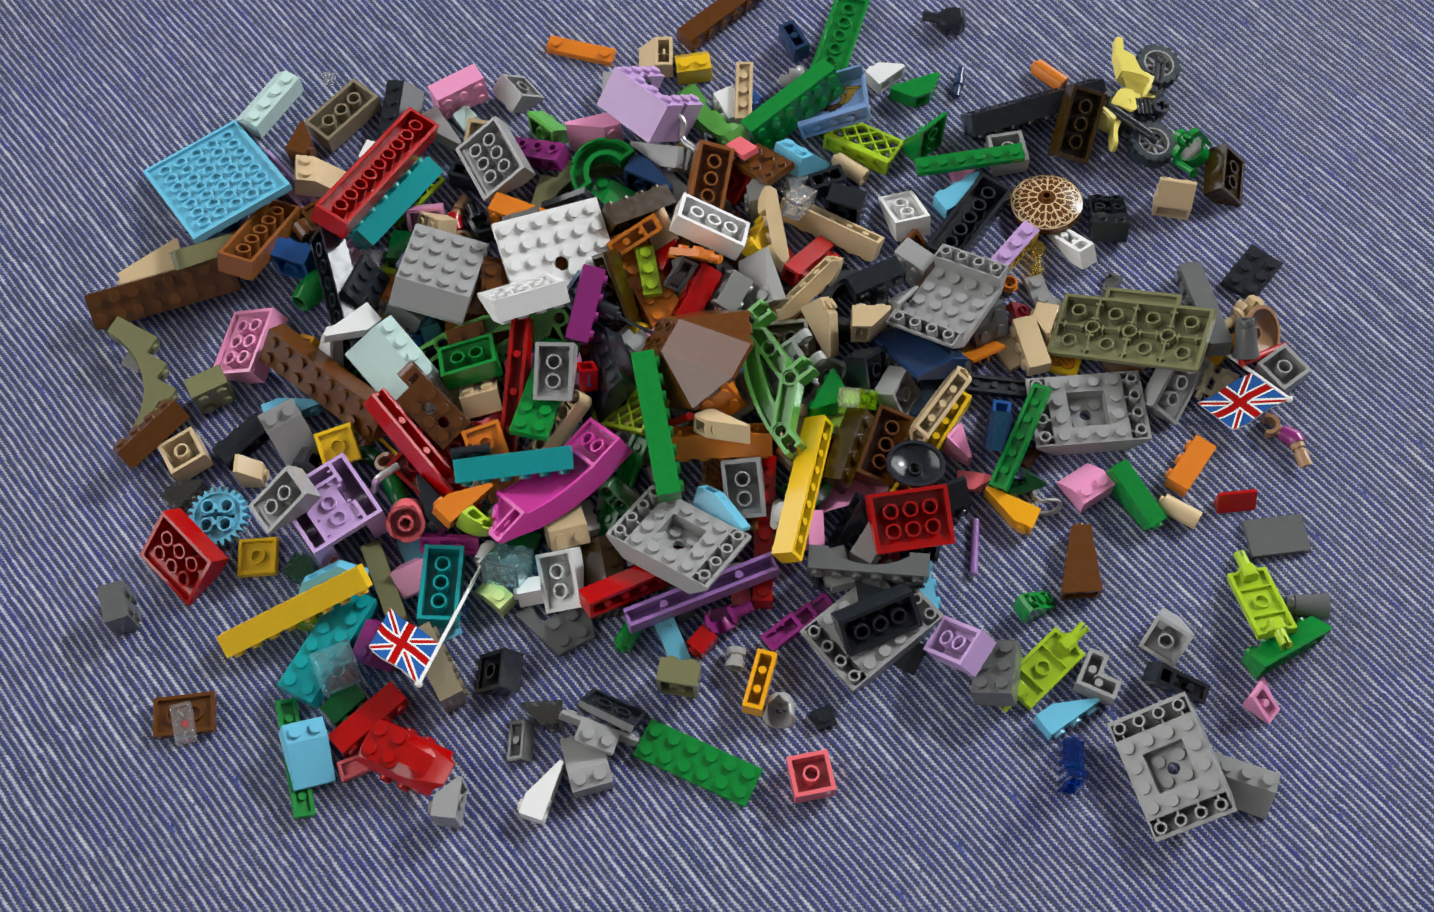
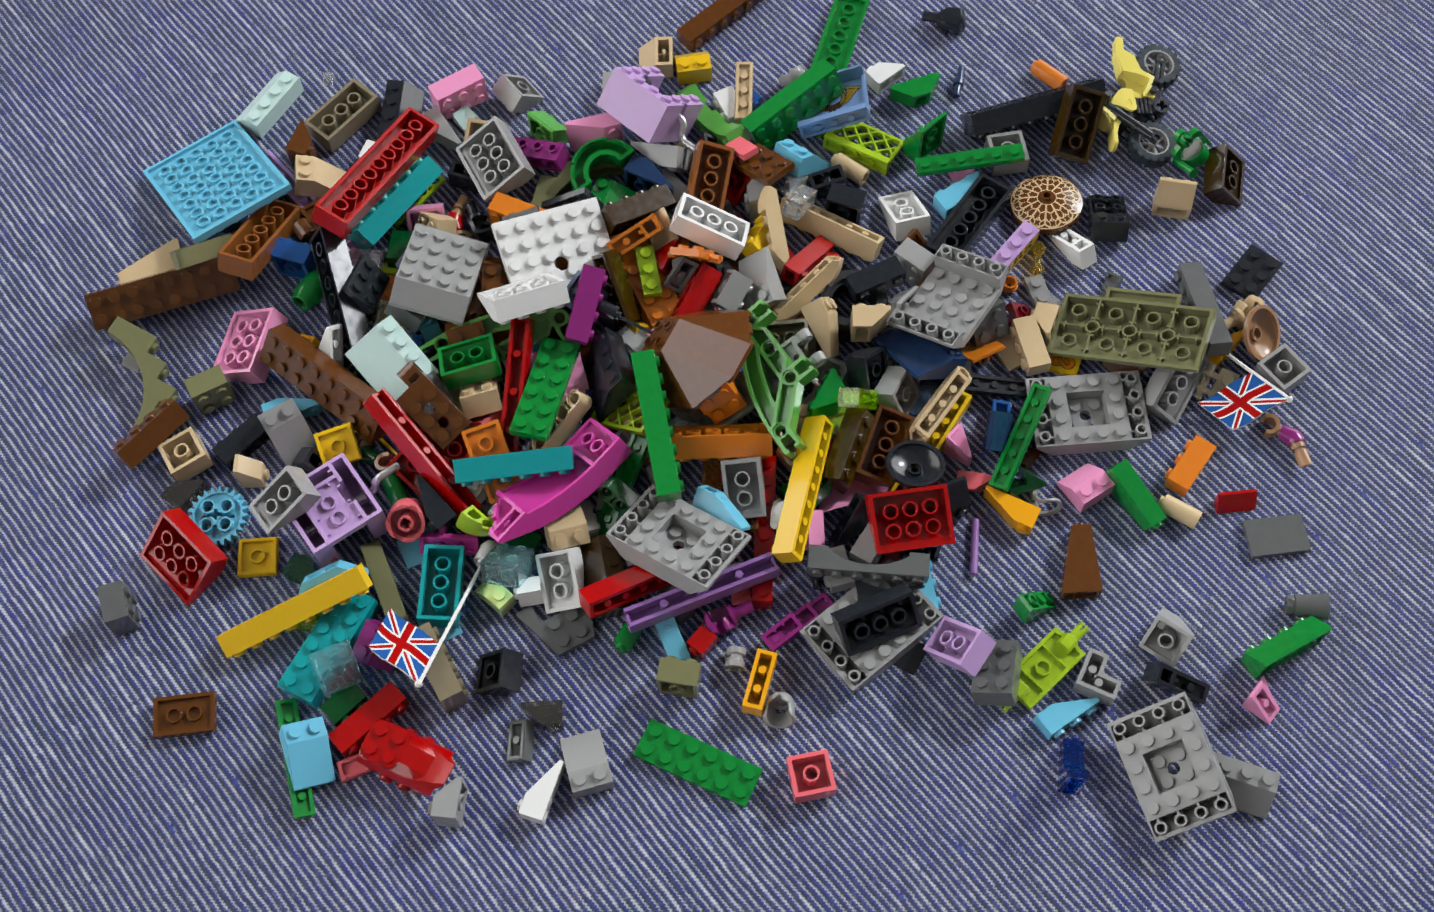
clear tile [169,701,198,746] -> none
white slope [320,302,382,343] -> none
bright pink slope [390,558,423,600] -> none
orange slope [432,483,494,529] -> none
black pin [450,443,491,460] -> none
light grey slope [533,342,578,401] -> none
orange plate [546,35,616,67] -> none
light grey bracket [558,709,640,756] -> none
red brick [575,361,598,392] -> none
black plate [577,687,648,733] -> none
red bar [668,412,694,426] -> none
tan slope [693,408,751,444] -> none
dark blue brick [778,19,810,63] -> none
black plate [810,704,837,732] -> none
lime plate [1226,550,1298,650] -> none
dark grey plant [1232,317,1260,360] -> none
red bar [1238,342,1288,367] -> none

